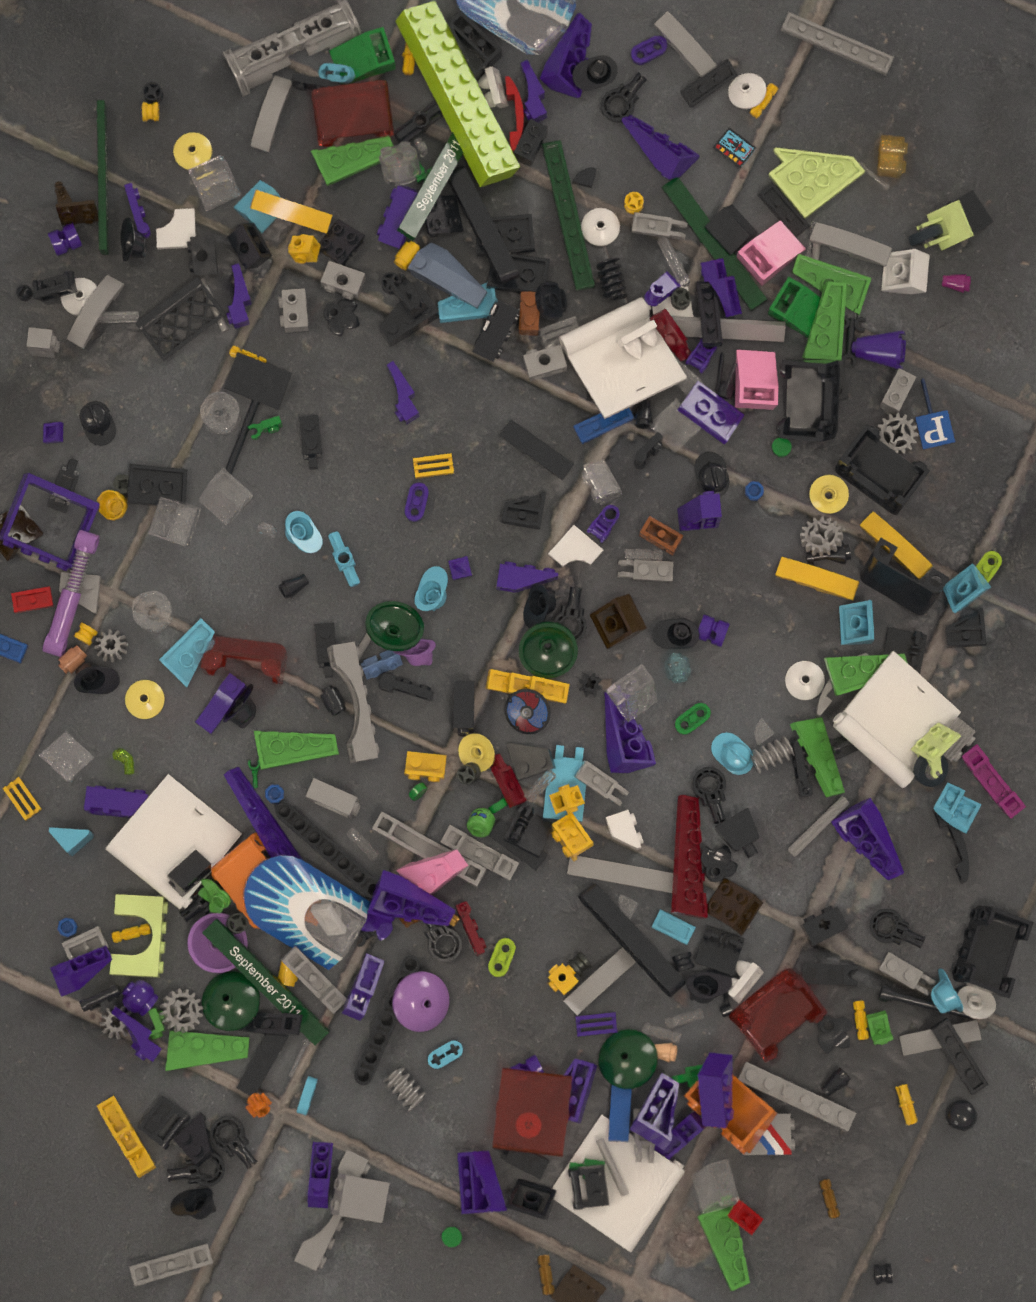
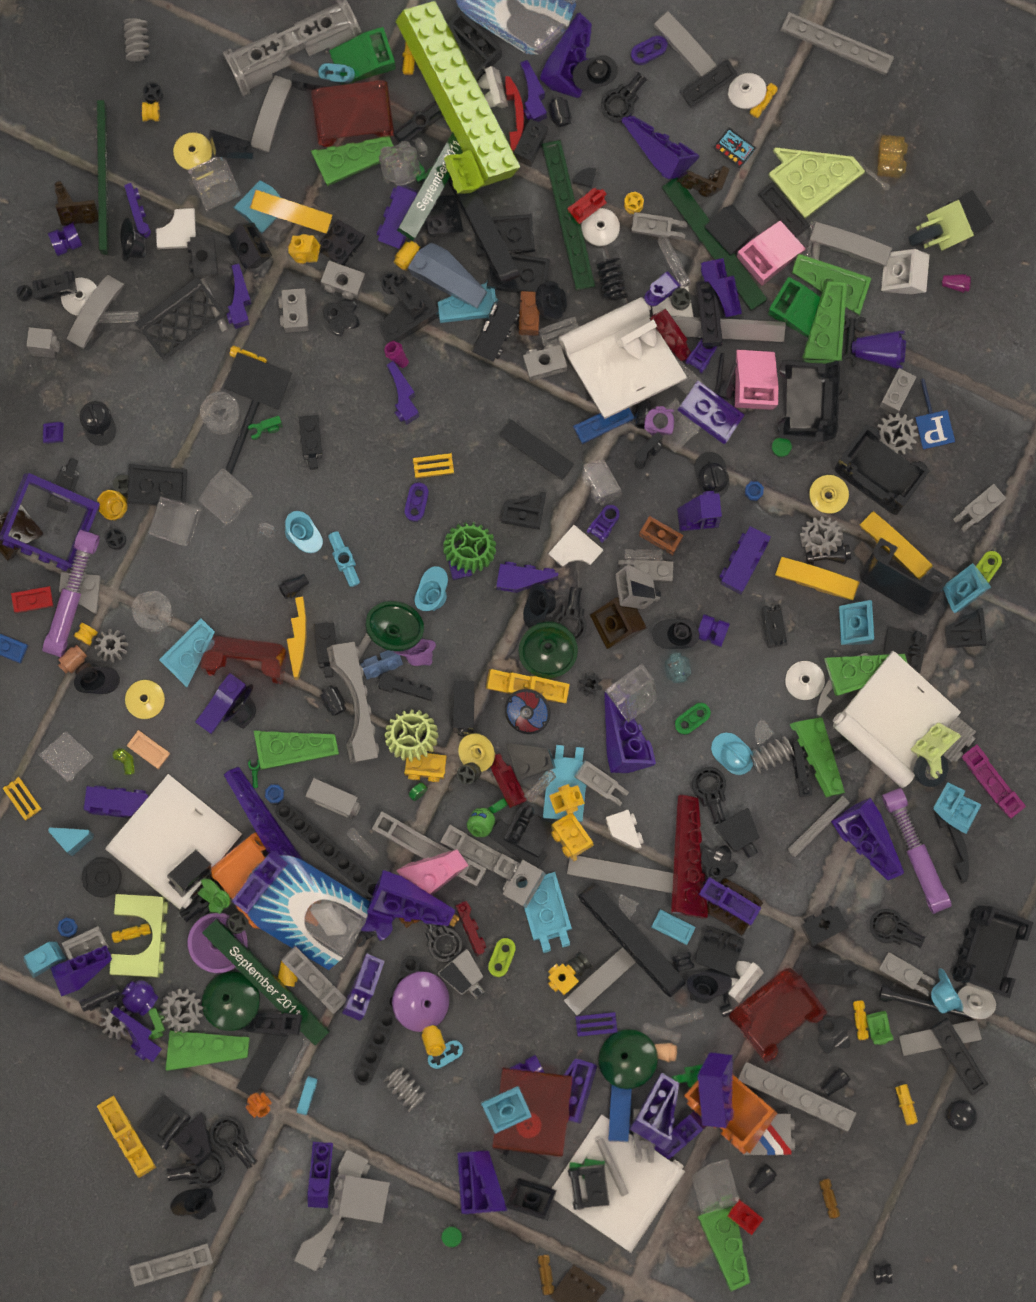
none -> medium azure torso [24,941,66,978]
none -> black tile [82,858,122,898]
none -> black wheel [105,528,126,550]
none -> light grey piece [123,18,150,62]
none -> light nougat tile [127,730,170,770]
none -> black wing [209,130,254,159]
none -> dark purple slope [232,851,288,914]
none -> yellow slope [287,597,307,680]
none -> magenta cone [384,341,409,368]
none -> yellowish green gear [385,709,438,762]
none -> yellow brick [422,1025,446,1056]
none -> torso [438,949,485,999]
none -> bright green gear [443,522,496,574]
none -> lime bracket [444,150,485,193]
none -> medium azure slope [481,1086,532,1133]
none -> light grey brick [503,860,546,908]
none -> medium azure tile [518,872,572,953]
none -> black brick [549,97,572,127]
none -> red hinge [567,188,607,224]
none -> light grey torso [616,565,661,609]
none -> medium lavender piece [645,406,674,436]
none -> dark brown bracket [677,166,730,197]
none -> dark purple slope [698,877,761,926]
none -> dark purple wedge [720,526,771,595]
none -> black cone [748,1164,777,1194]
none -> black hinge [761,604,788,648]
none -> medium lavender piece [882,788,952,914]
none -> light grey hinge [953,484,1007,532]

